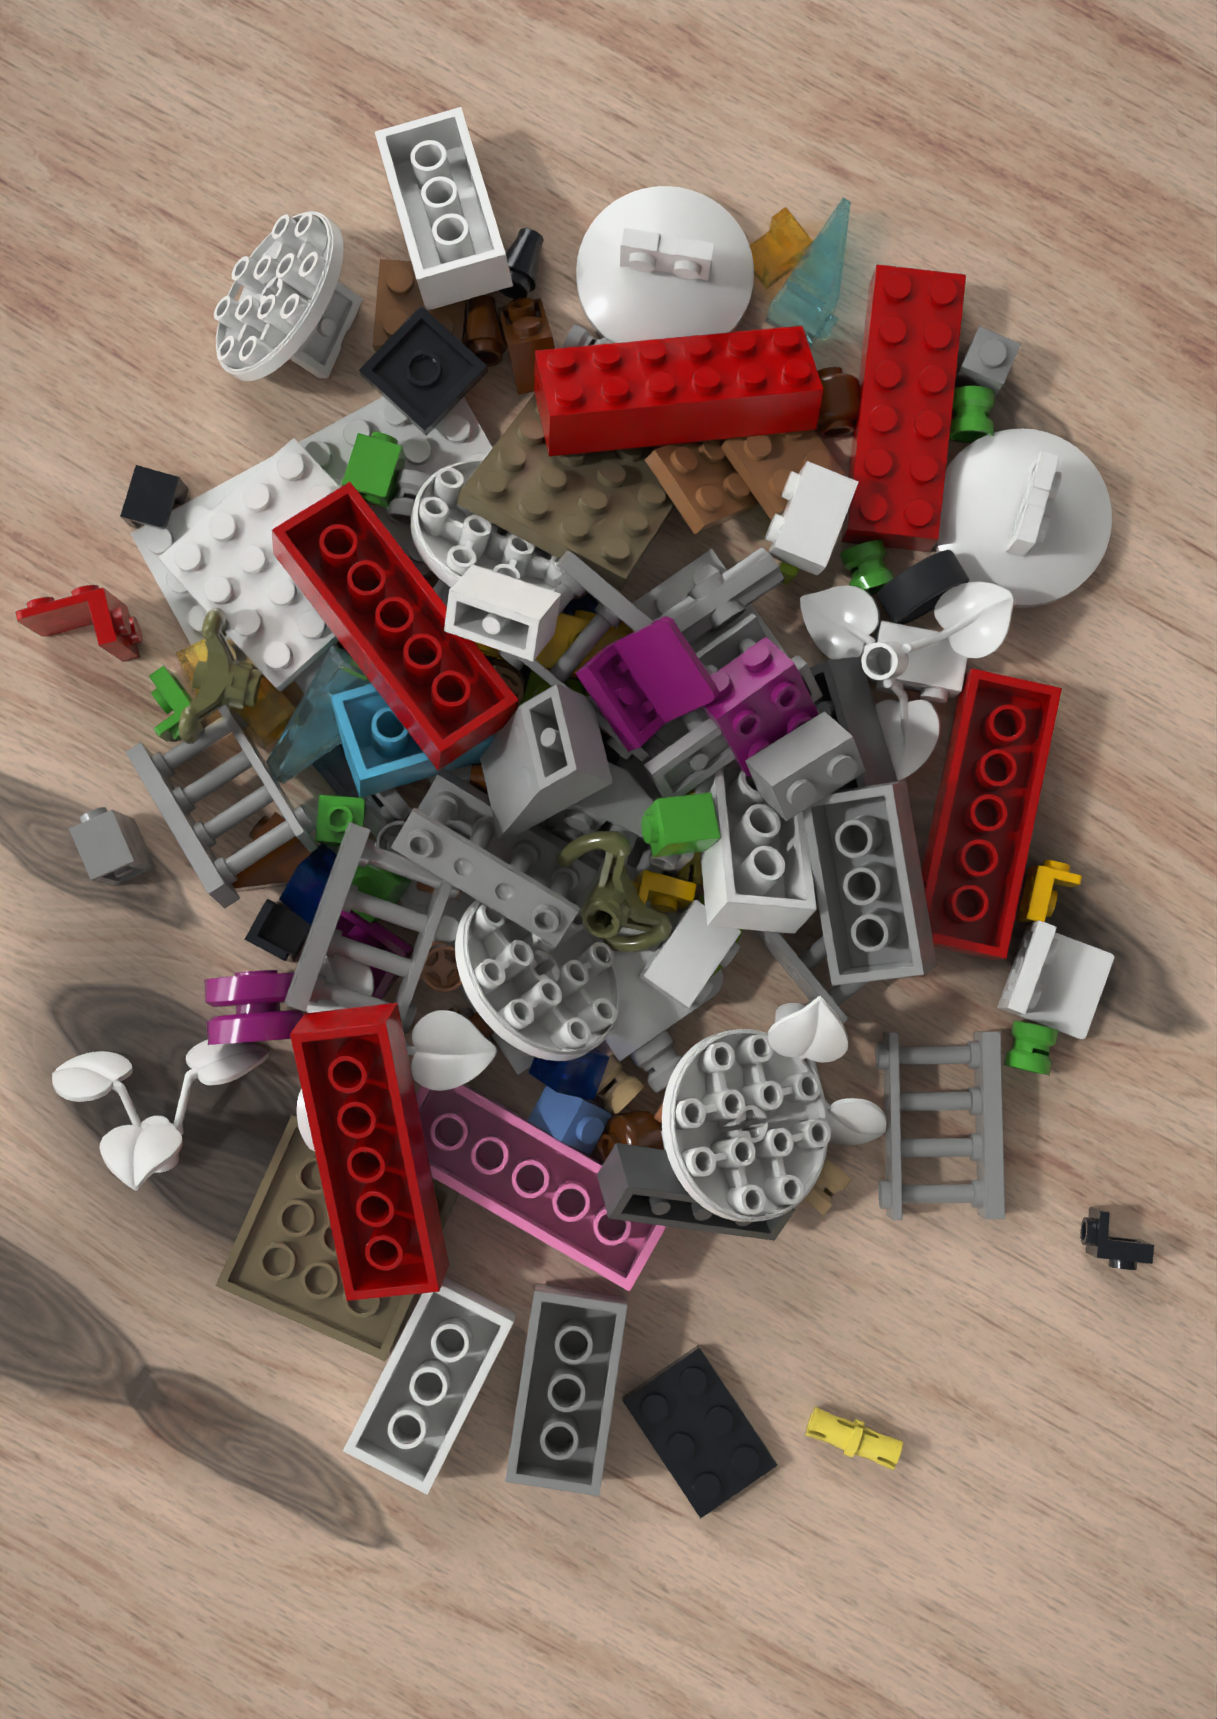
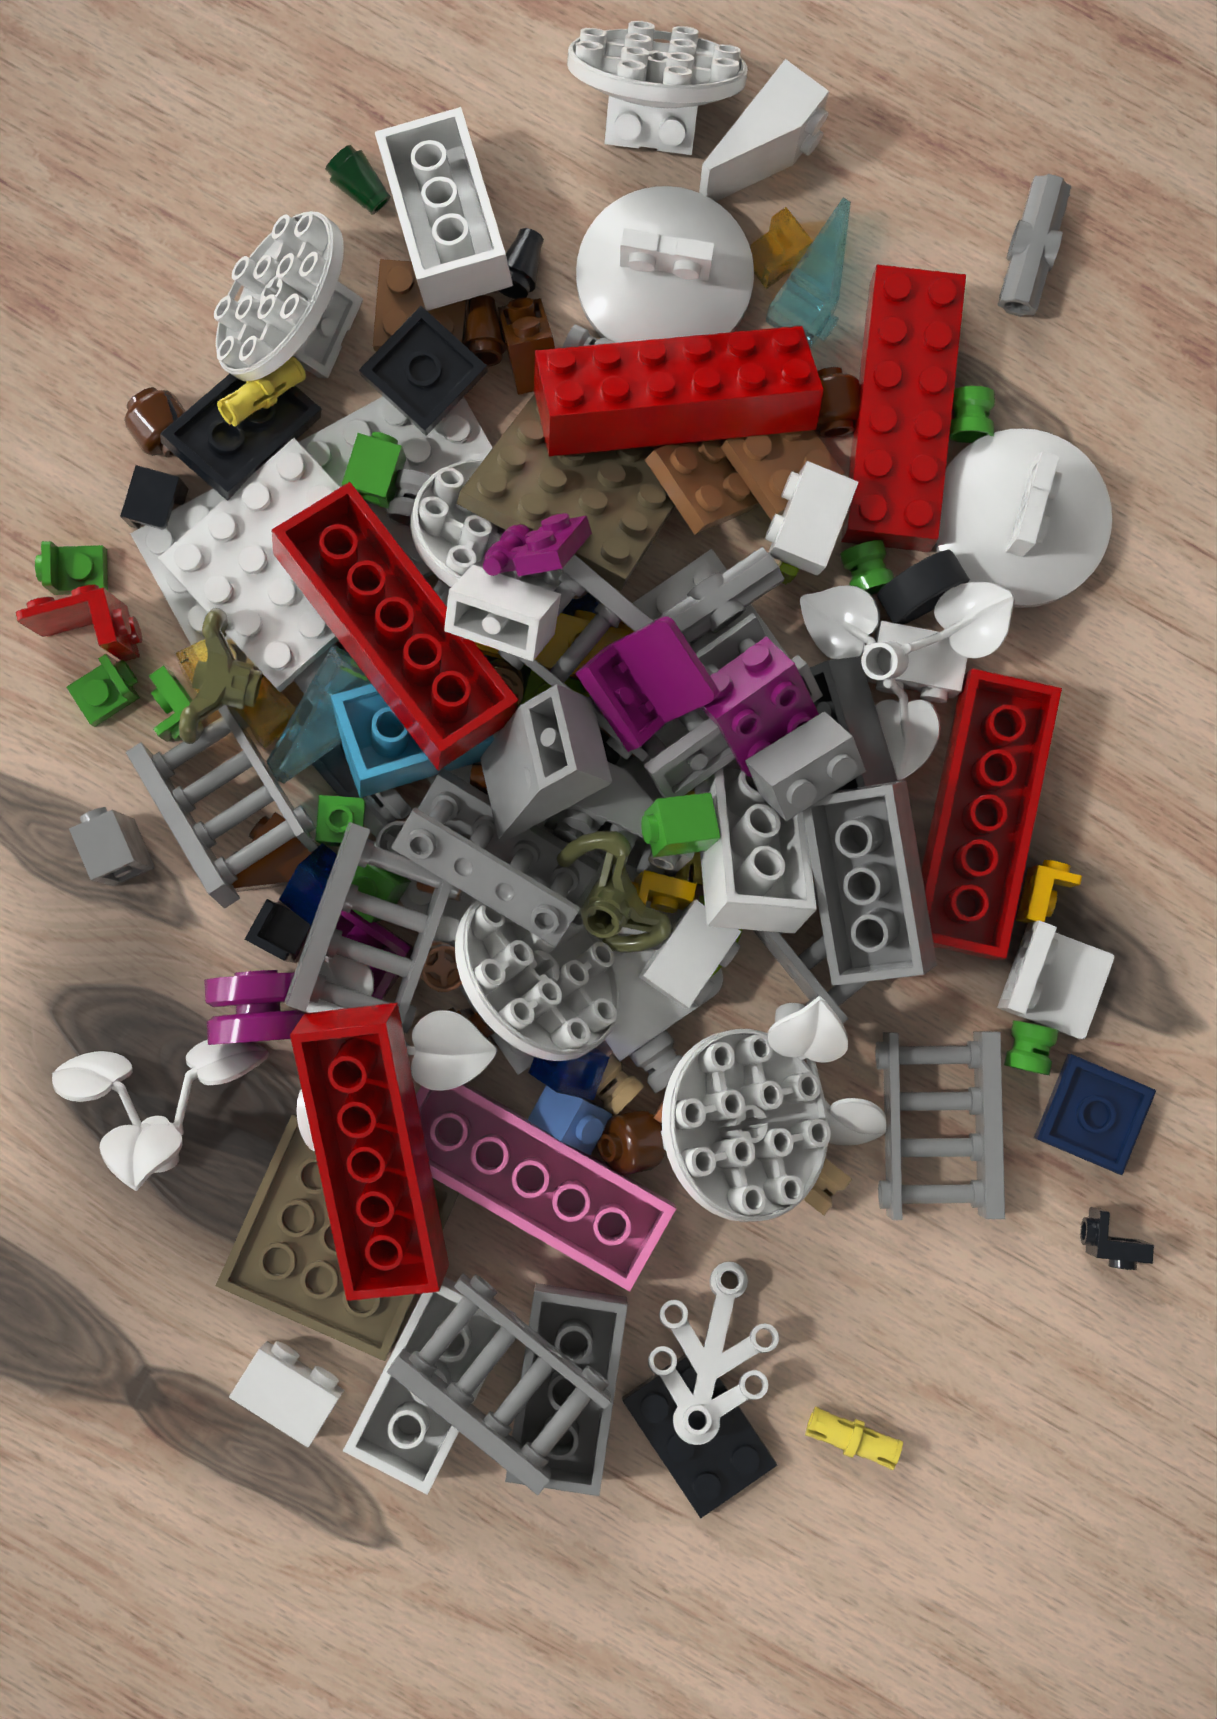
dark grey brick [597,1143,795,1241] -> none
light grey brick [955,326,1021,397] -> none
none -> bright green bracket [35,541,108,595]
none -> bright green bracket [66,654,140,727]
none -> reddish brown head [124,387,186,457]
none -> black plate [160,374,322,501]
none -> light yellow pin [217,356,306,427]
none -> white brick [229,1341,344,1447]
none -> dark green cone [325,145,391,215]
none -> light grey fence [386,1273,611,1495]
none -> magenta plate [483,513,592,576]
none -> white bracket [567,21,748,155]
none -> white plant [648,1262,779,1445]
none -> white slope [699,59,829,202]
none -> light grey piece [998,174,1071,317]
none -> dark blue plate [1034,1054,1157,1175]

